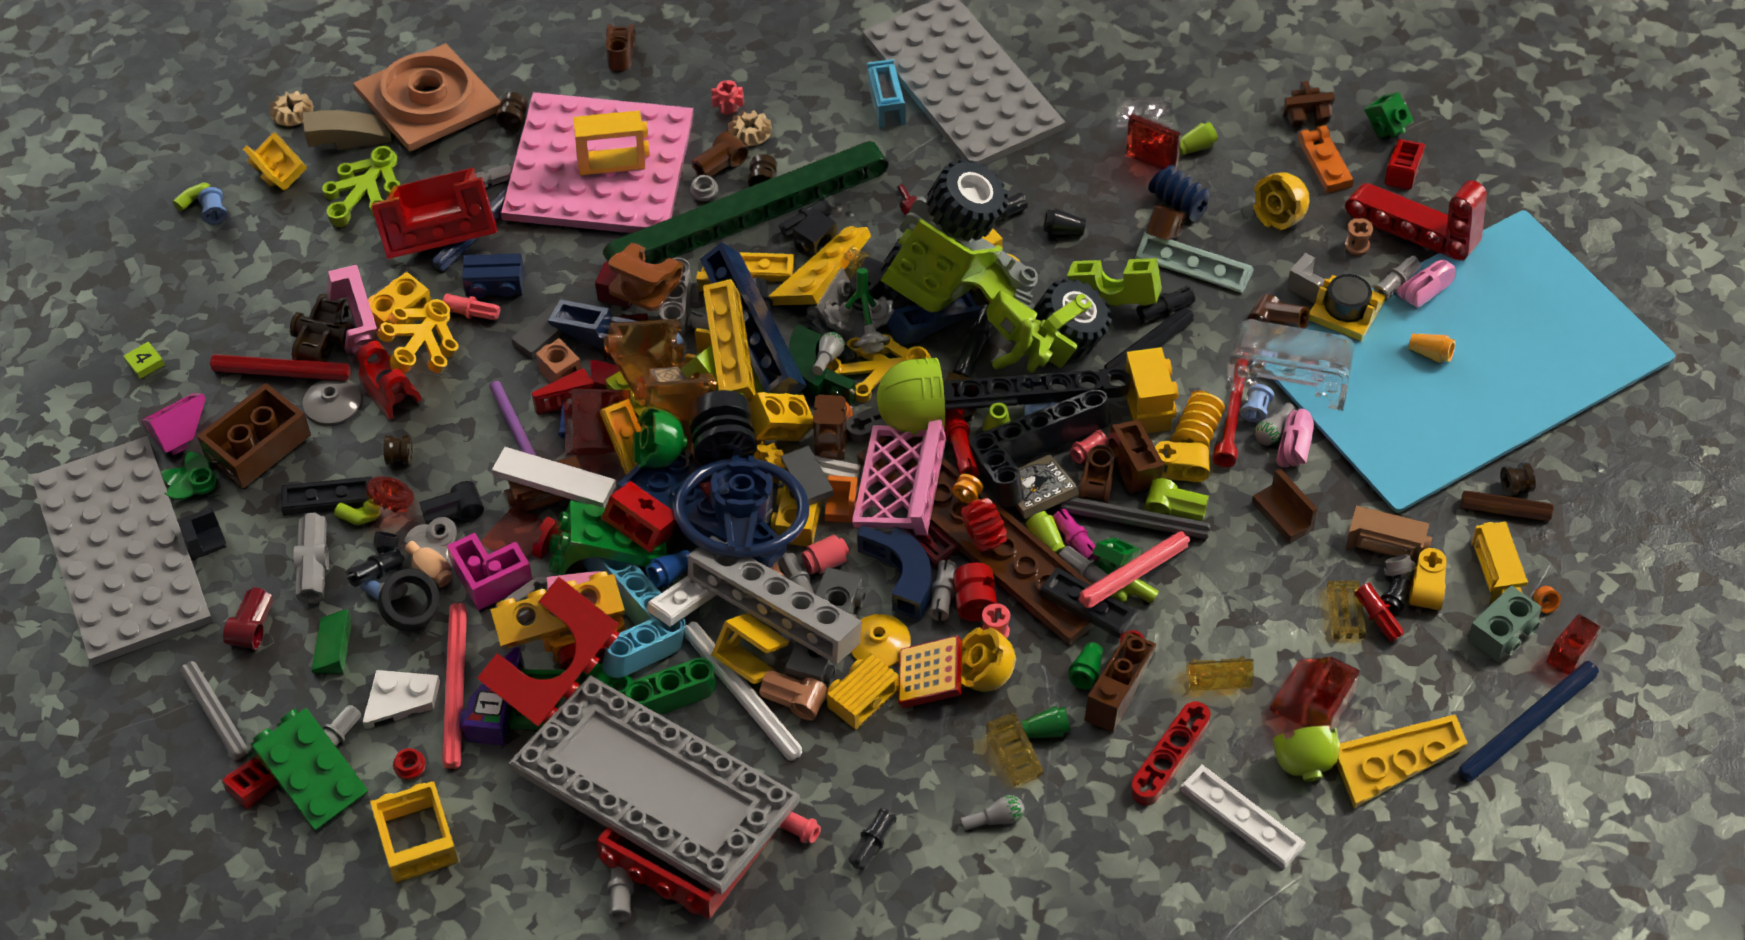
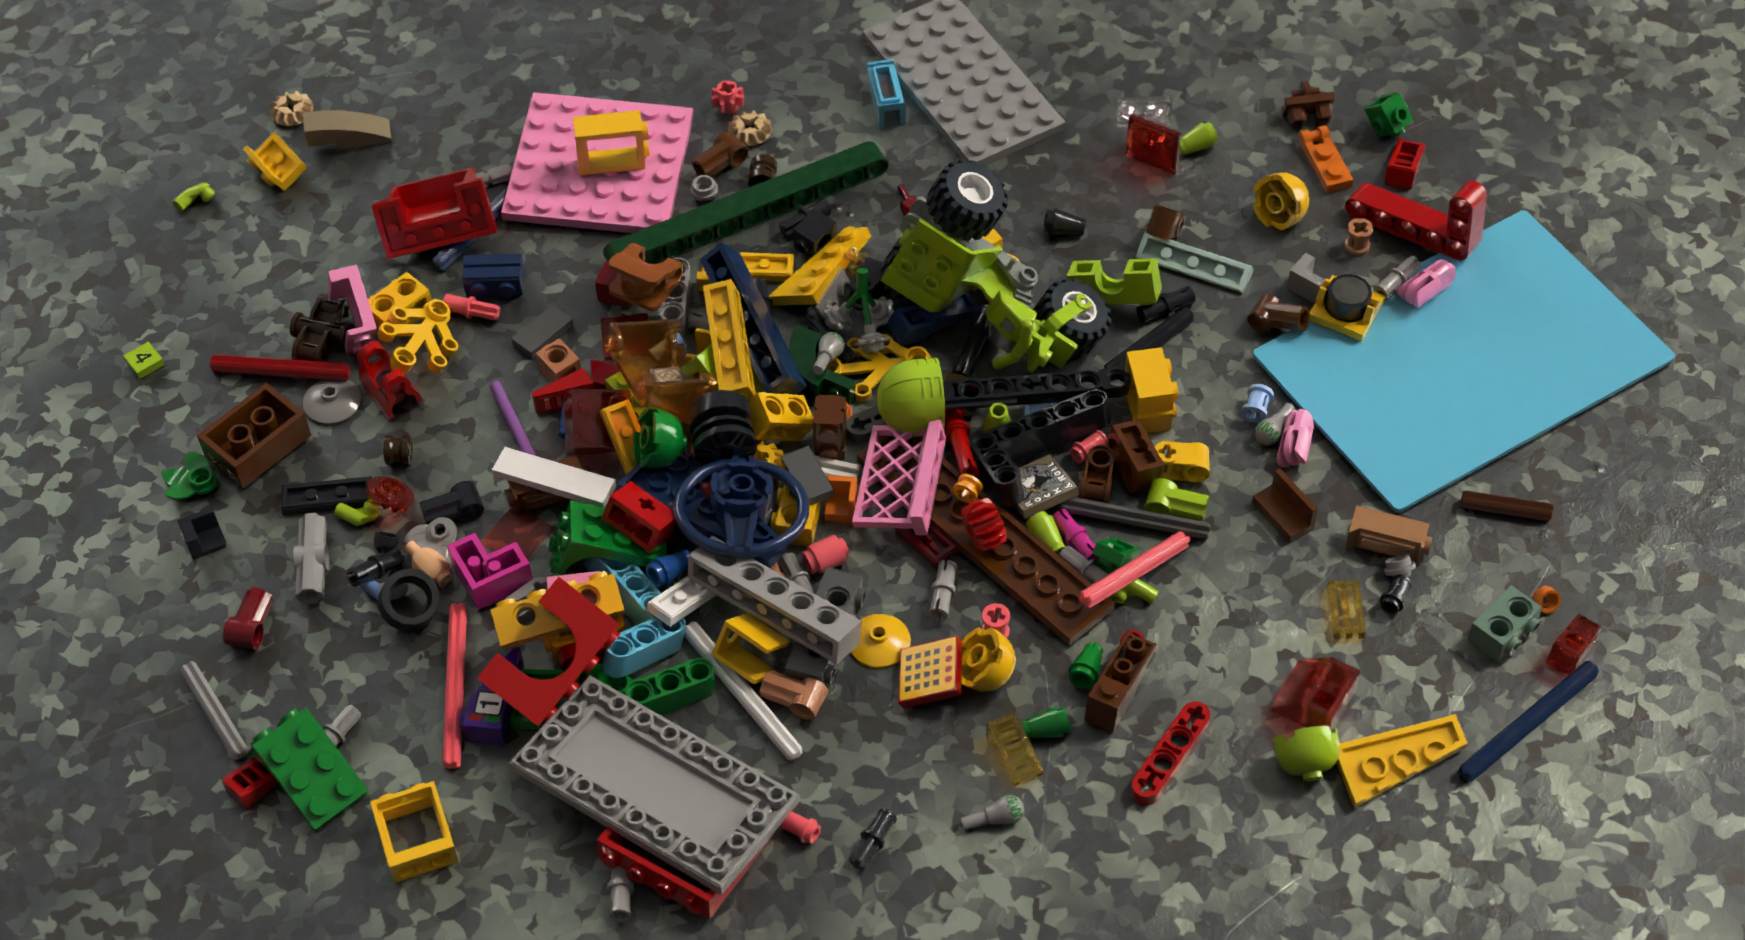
light grey plate [31,436,213,666] -> none
dark pink slope [141,393,206,455] -> none
medium blue bush [198,187,227,224] -> none
green slope [311,609,352,673] -> none
lime plant [322,146,400,227] -> none
nougat piece [353,43,501,152] -> none
white wing [363,670,440,729] -> none
red plate [393,748,426,780] -> none
dark brown wheel [495,92,528,130] -> none
red tile [532,516,558,559] -> none
dark blue slope [547,299,644,357] -> none
reddish brown piece [605,24,636,72] -> none
yellow brick [827,654,899,730] -> none
dark blue arch [857,525,931,621] -> none
red wheel [953,563,997,622] -> none
black pin [999,192,1028,221] -> none
black tile [1040,567,1137,639] -> none
dark blue piece [1148,165,1210,222] -> none
yellow piece [1171,390,1225,448] -> none
white tile [1180,765,1306,870] -> none
clear yellow hinge [1186,656,1254,691] -> none
red piece [1212,352,1249,468] -> none
clear windscreen [1225,319,1355,411] -> none
red axle [1353,582,1404,642] -> none
light orange cone [1409,333,1455,364] -> none
yellow piece [1409,548,1447,611] -> none
yellow window [1471,522,1528,605] -> none
dark brown wheel [1500,462,1536,497] -> none

